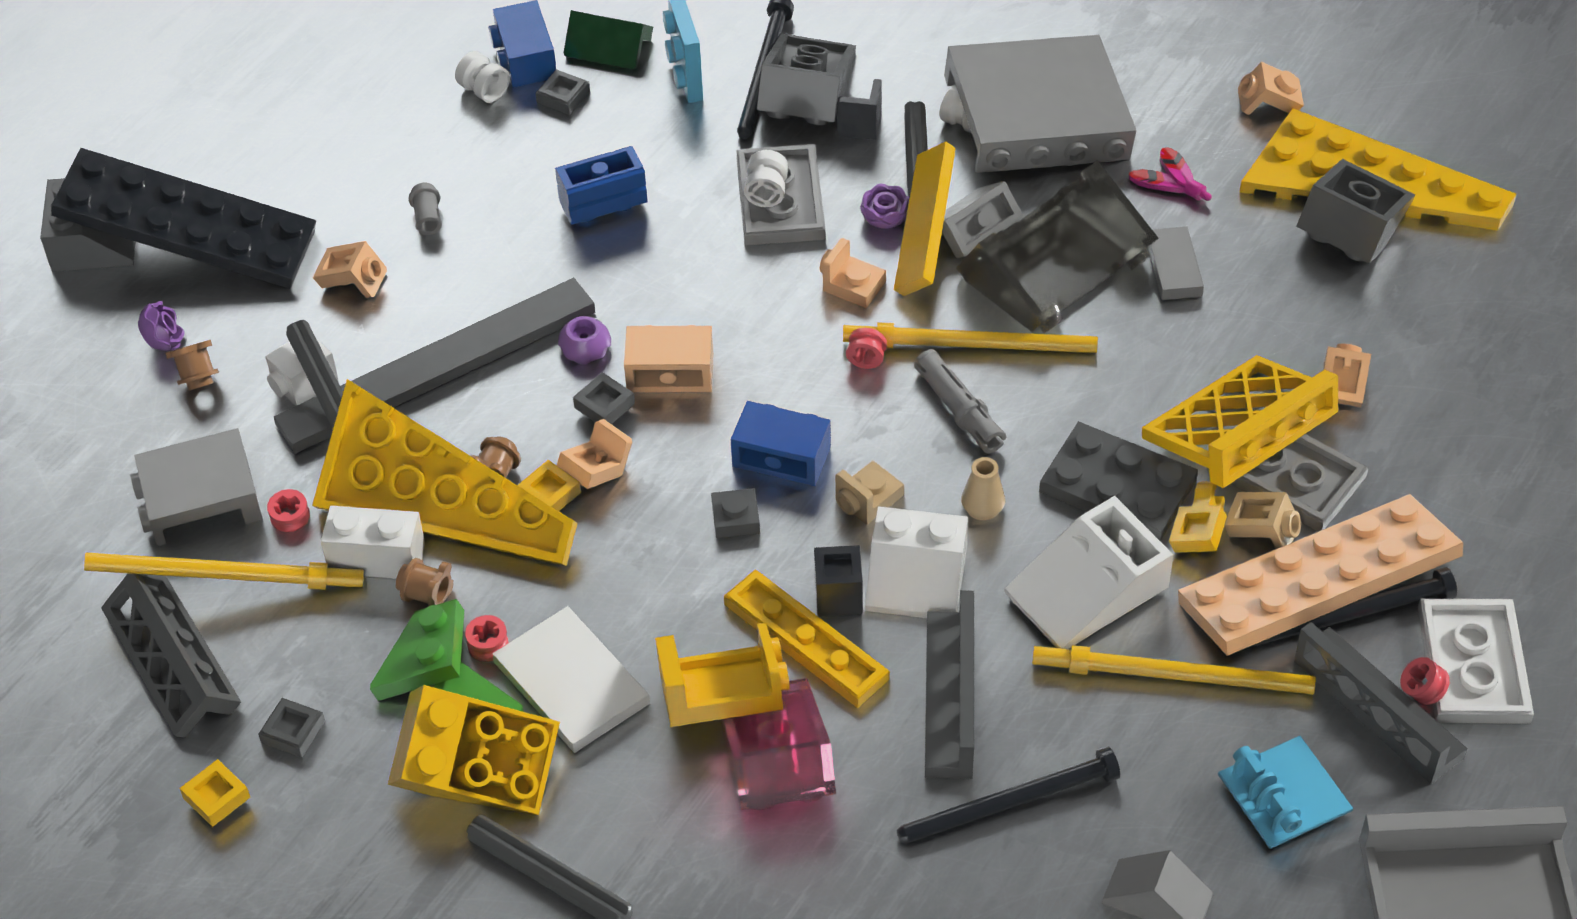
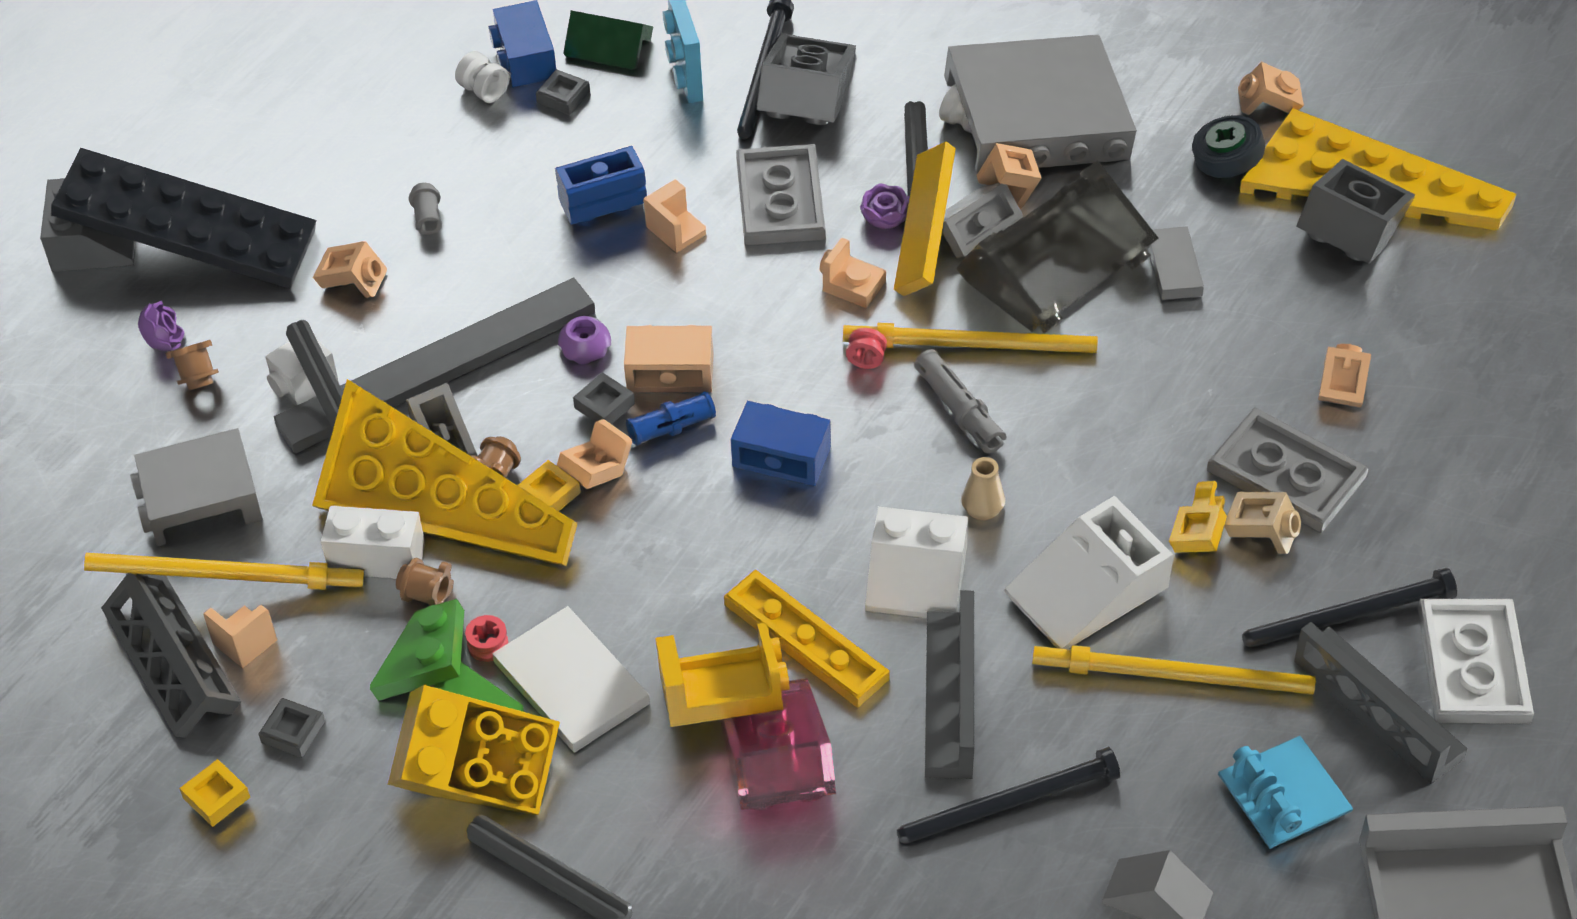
coral bush [267,489,310,532] -> none
dark grey plate [711,488,760,538] -> none
white wheel [744,150,788,207] -> none
black panel [814,545,863,617] -> none
tan bracket [835,460,904,525] -> none
black panel [837,79,882,140] -> none
dark grey plate [1039,421,1198,542] -> none
dark pink piece [1128,147,1212,201] -> none
yellow fence [1142,355,1338,488] -> none
light nougat plate [1178,494,1463,656] -> none
coral bush [1400,657,1450,705] -> none
none -> light nougat panel [203,605,277,669]
none -> light grey slope [406,383,478,456]
none -> blue pin [626,392,716,446]
none -> light nougat panel [643,179,706,253]
none -> light nougat panel [976,143,1041,210]
none -> black wheel [1192,115,1265,178]

